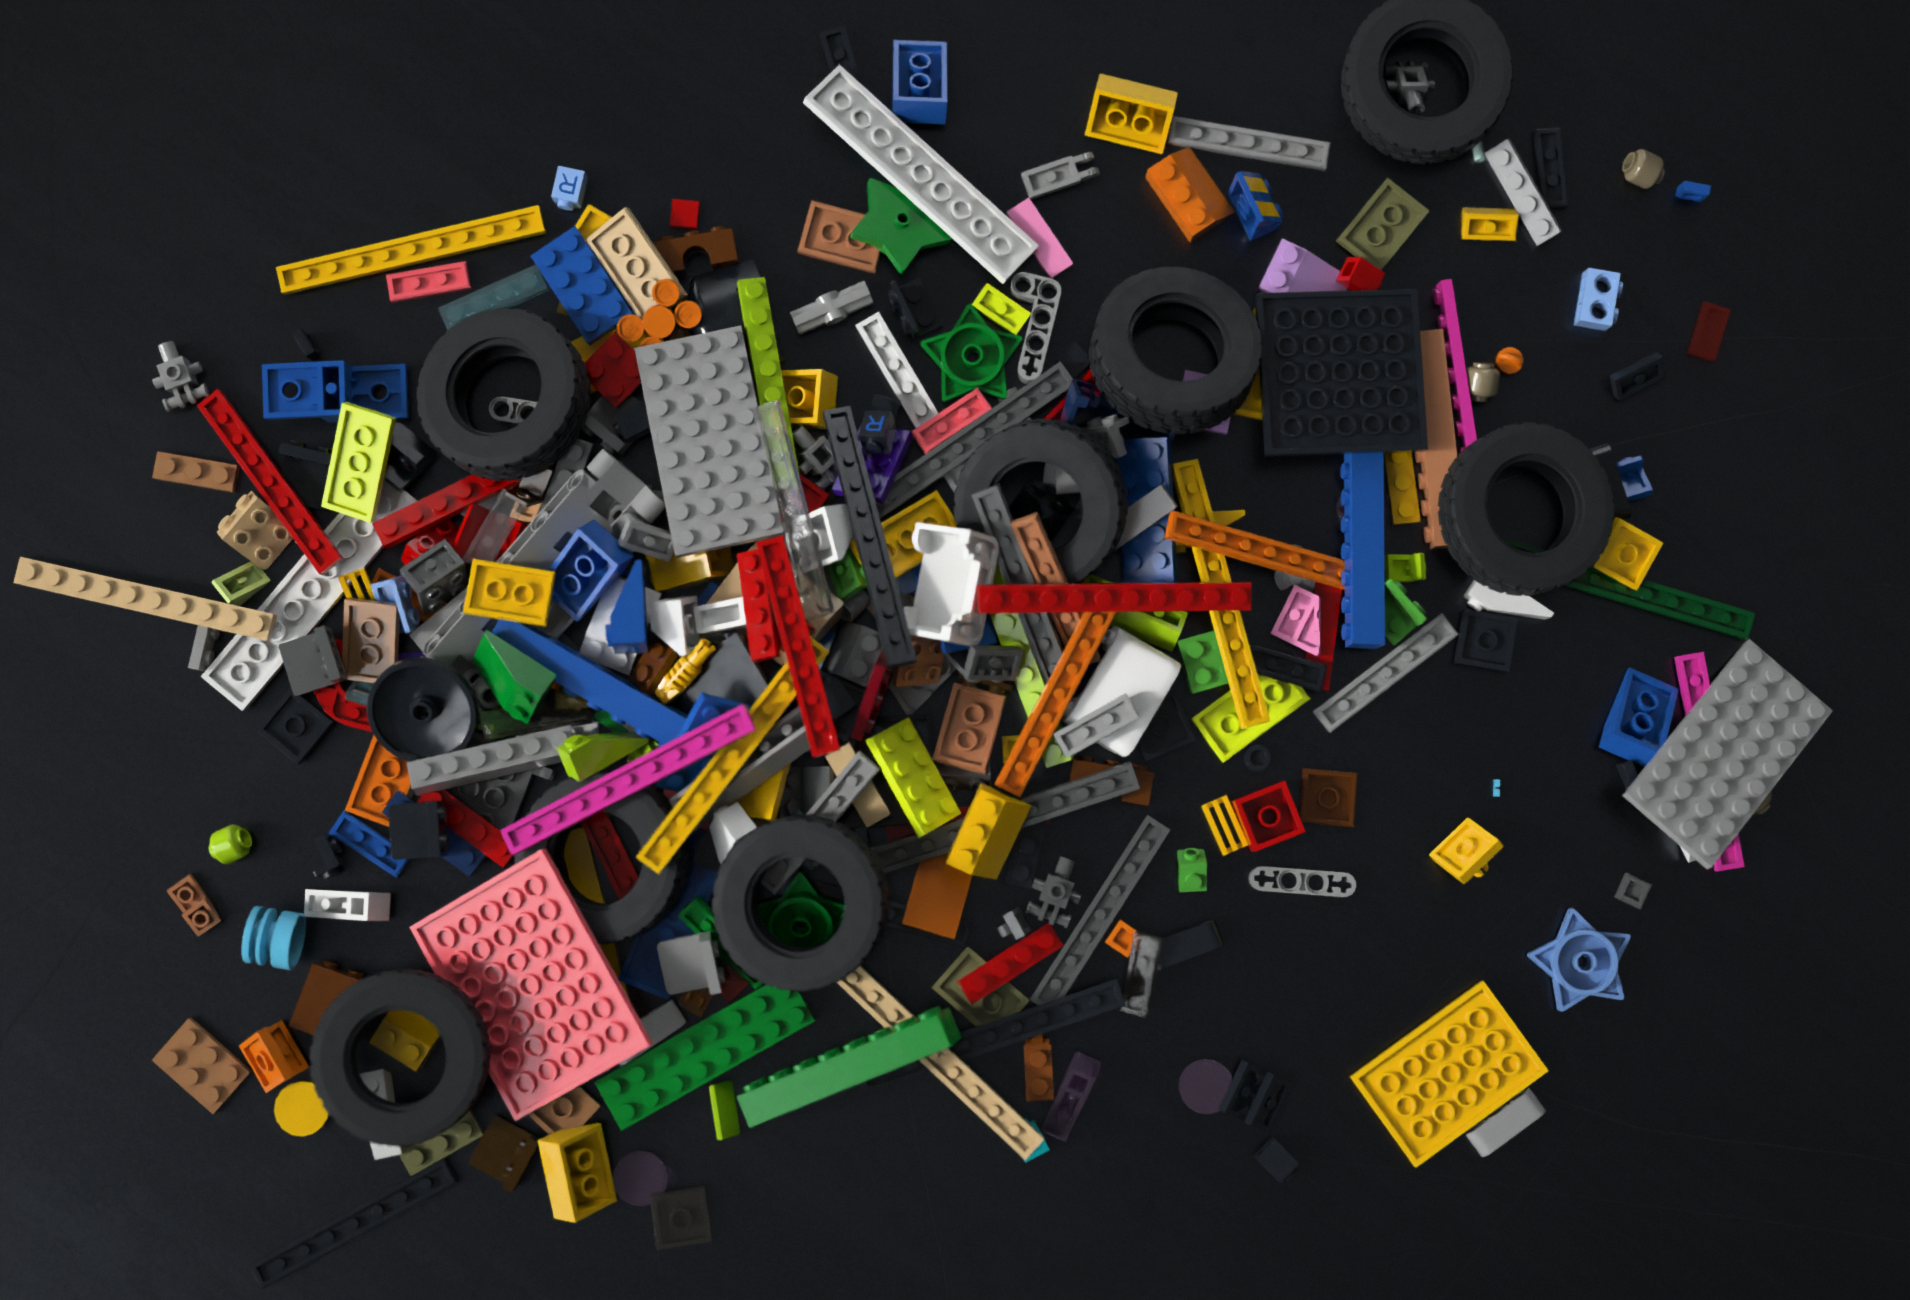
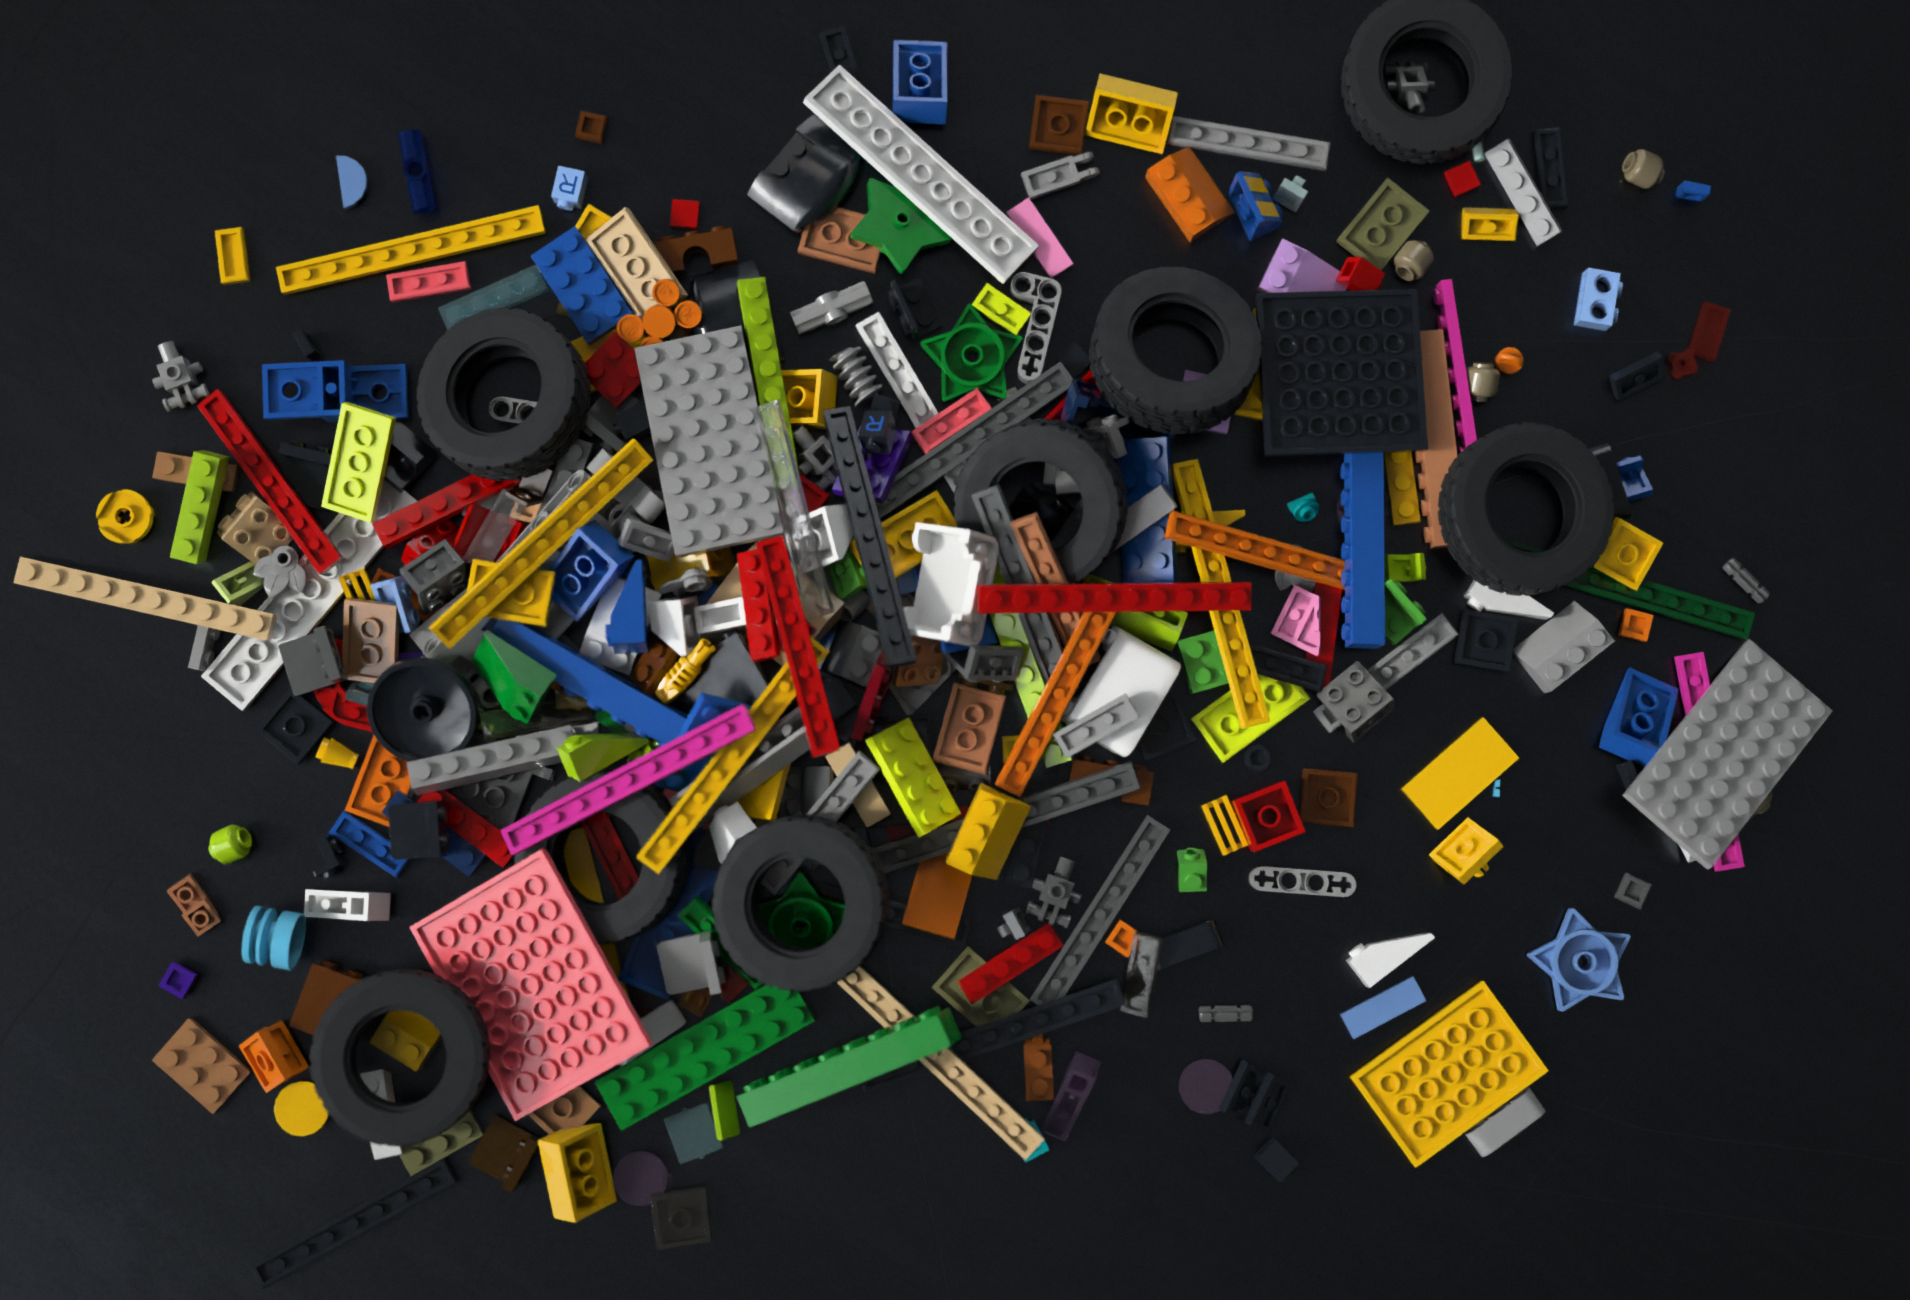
none -> yellow plate [96,489,154,544]
none -> dark purple plate [159,961,199,999]
none -> lime brick [170,450,229,564]
none -> yellow tile [215,227,250,285]
none -> light grey plate [253,546,307,598]
none -> yellow cone [316,737,359,769]
none -> medium blue tile [336,156,368,210]
none -> clear blue piece [398,129,437,214]
none -> yellow plate [429,439,653,650]
none -> reddish brown tile [575,111,608,144]
none -> light grey plate [659,568,713,597]
none -> clear light blue piece [664,1103,723,1164]
none -> black slope [747,114,861,233]
none -> light grey piece [829,347,883,407]
none -> reddish brown tile [1029,95,1089,155]
none -> dark grey axle [1199,1005,1253,1022]
none -> light aqua tile [1273,175,1308,213]
none -> teal plate [1287,492,1320,522]
none -> dark grey bracket [1317,661,1395,743]
none -> medium blue tile [1340,976,1426,1039]
none -> white slope [1346,932,1435,988]
none -> dark tan head [1393,240,1434,281]
none -> yellow tile [1401,717,1519,830]
none -> red tile [1444,161,1481,197]
none -> light grey slope [1512,601,1615,693]
none -> orange plate [1618,608,1654,642]
none -> clear red plate [1668,348,1698,378]
none -> dark grey axle [1723,558,1770,603]

